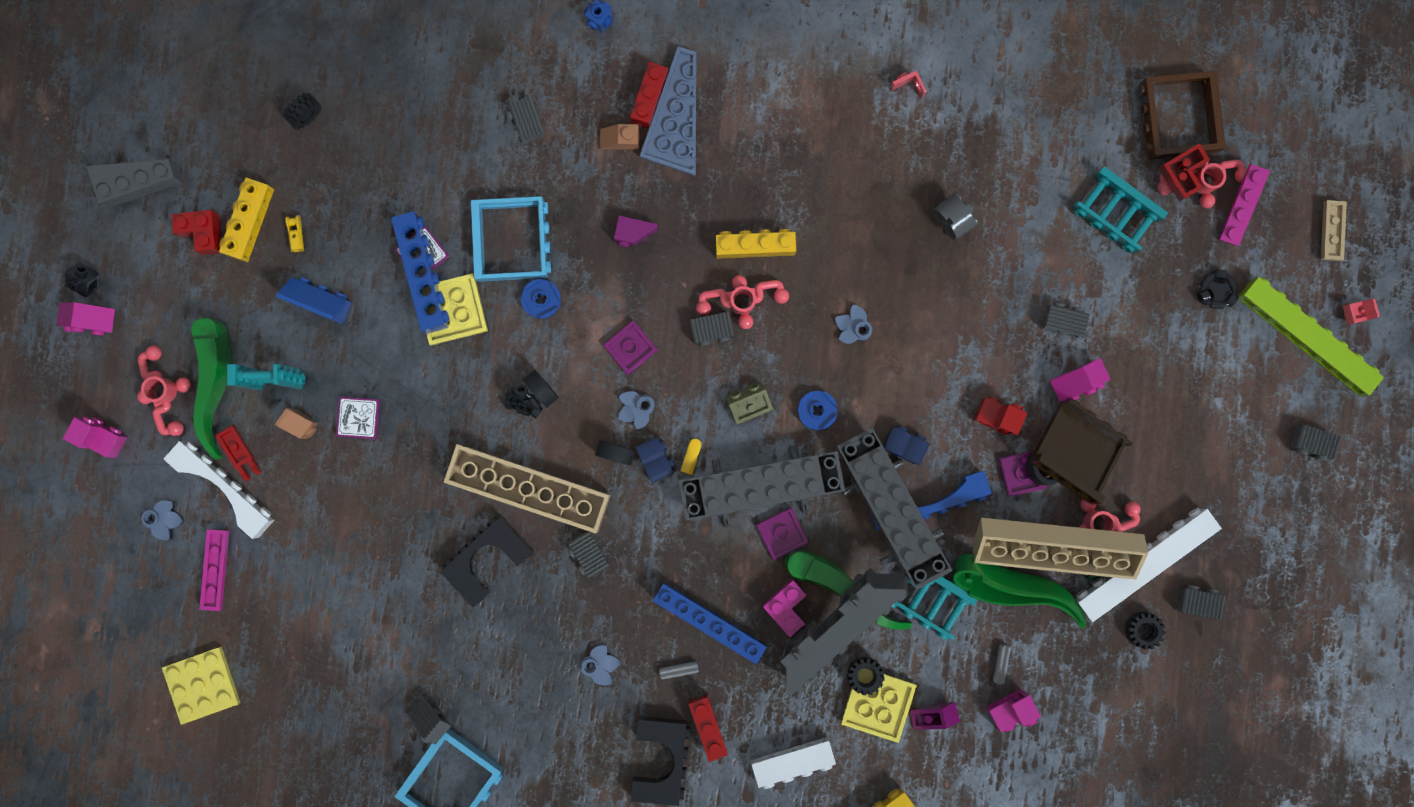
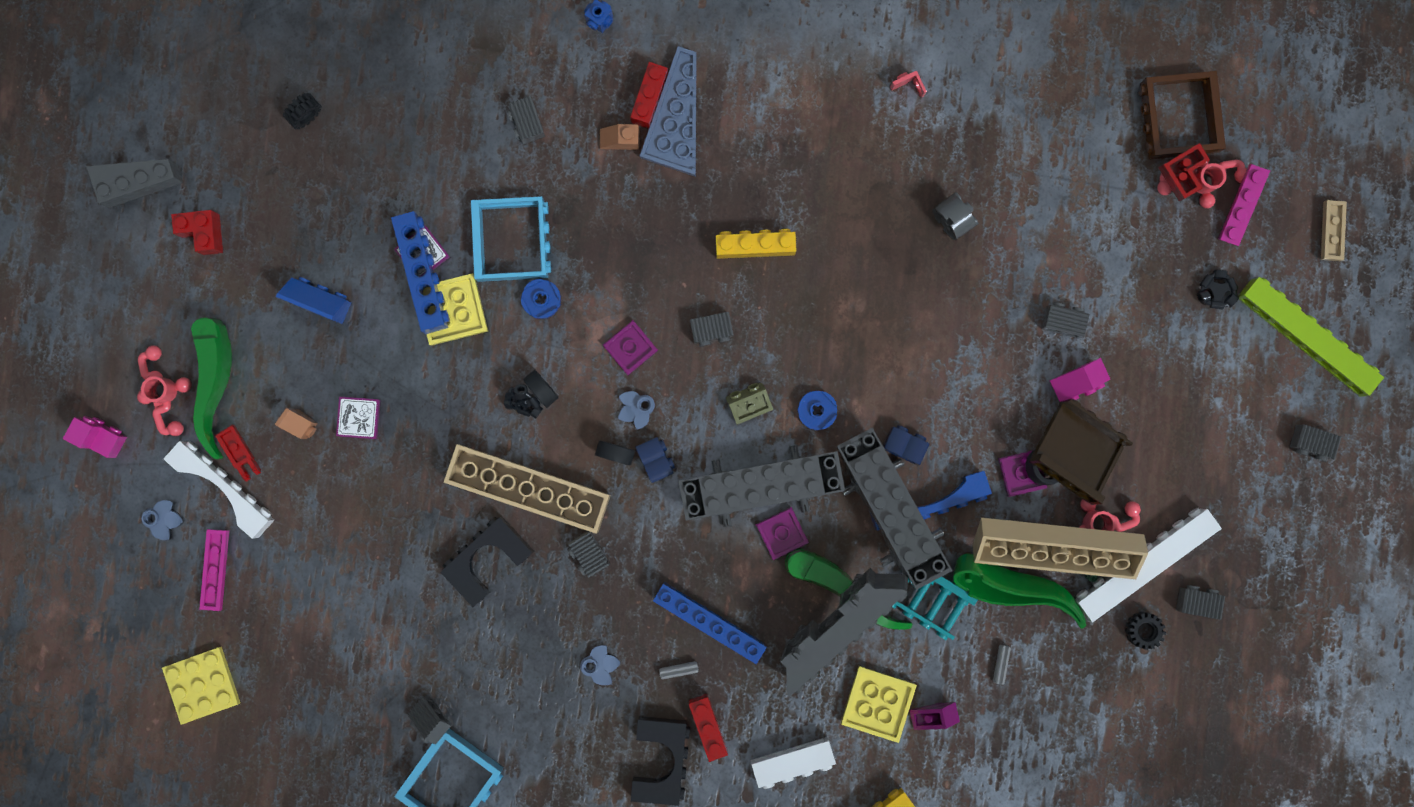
dark pink brick [56,302,115,336] -> none
black brick [65,262,100,298] -> none
yellow brick [219,178,274,263] -> none
teal fence [227,364,305,390] -> none
yellow bar [285,215,304,252] -> none
magenta slope [614,216,658,248] -> none
yellow bar [680,439,701,475] -> none
coral wheel [696,275,789,329] -> none
dark pink brick [762,578,807,637] -> none
sand blue plate [835,305,872,344] -> none
black tyre [846,656,885,696] -> none
red brick [973,396,1027,436] -> none
dark pink brick [985,689,1041,732] -> none
teal fence [1071,166,1168,254] -> none
coral bracket [1343,298,1380,325] -> none

